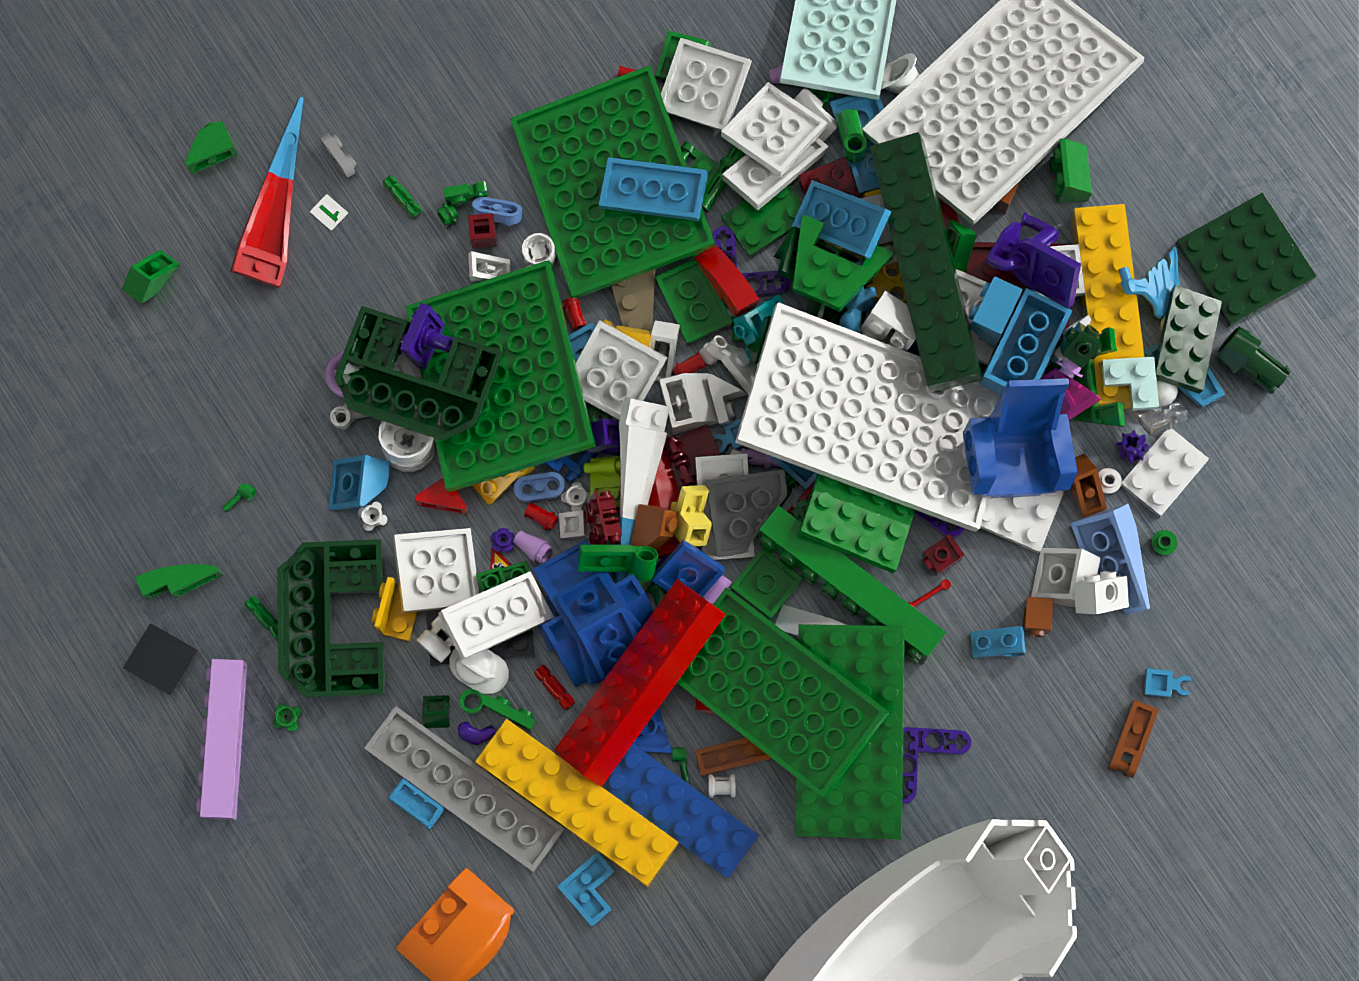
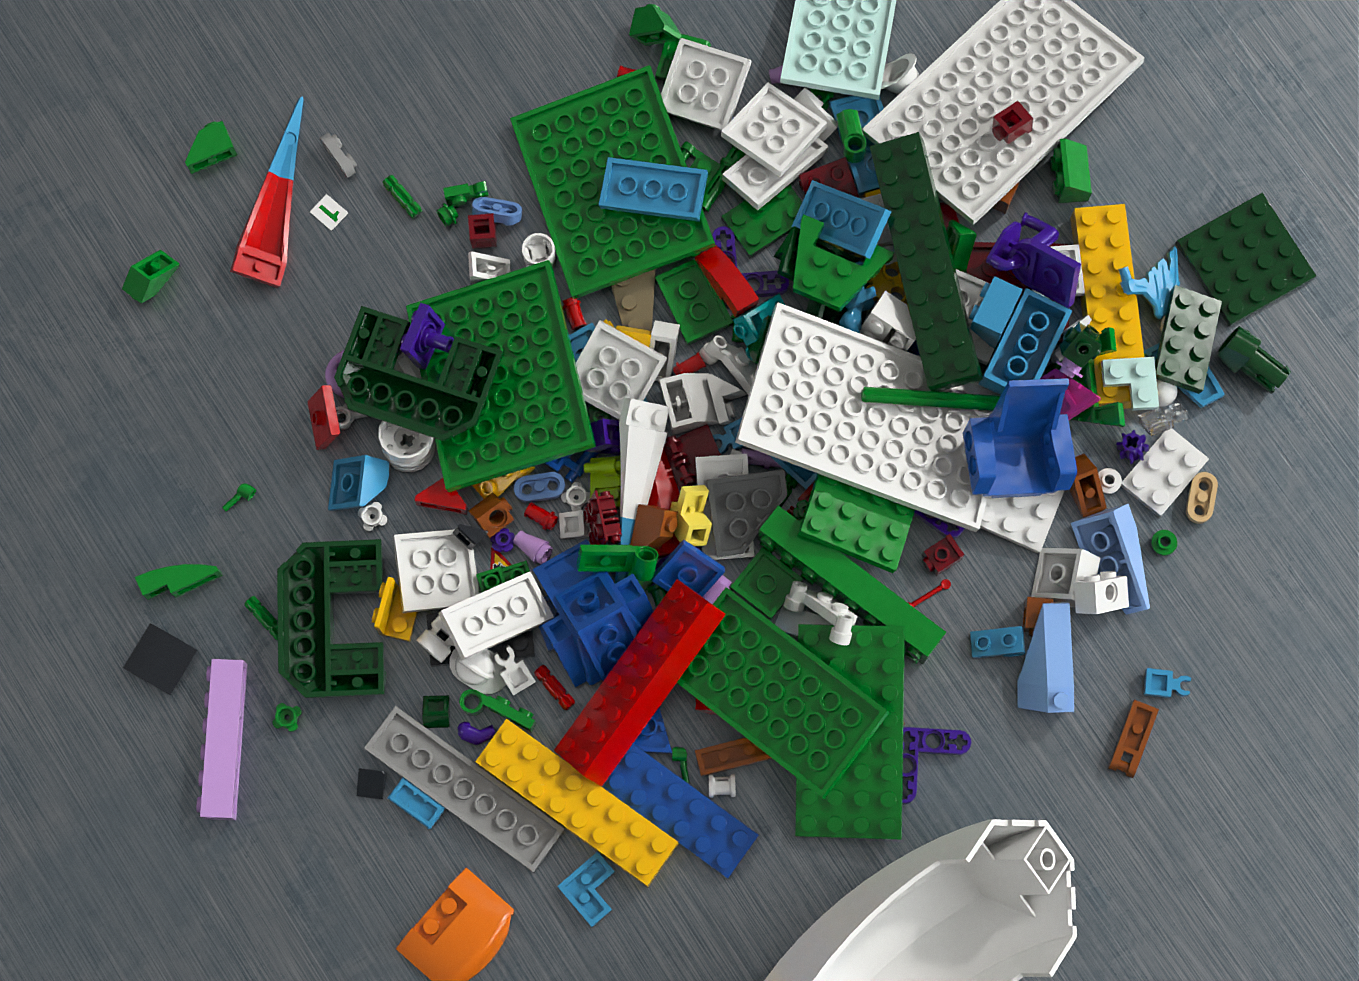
none -> red plate [307,385,340,450]
none -> black slope [356,768,387,800]
none -> black slope [453,524,488,550]
none -> dark orange brick [468,492,514,538]
none -> white plate [494,645,536,695]
none -> green slope [629,4,682,46]
none -> white plate [783,581,857,645]
none -> green axle [861,387,1000,411]
none -> dark red brick [992,101,1033,144]
none -> light blue wedge [1017,603,1074,713]
none -> tan plate [1186,472,1218,524]

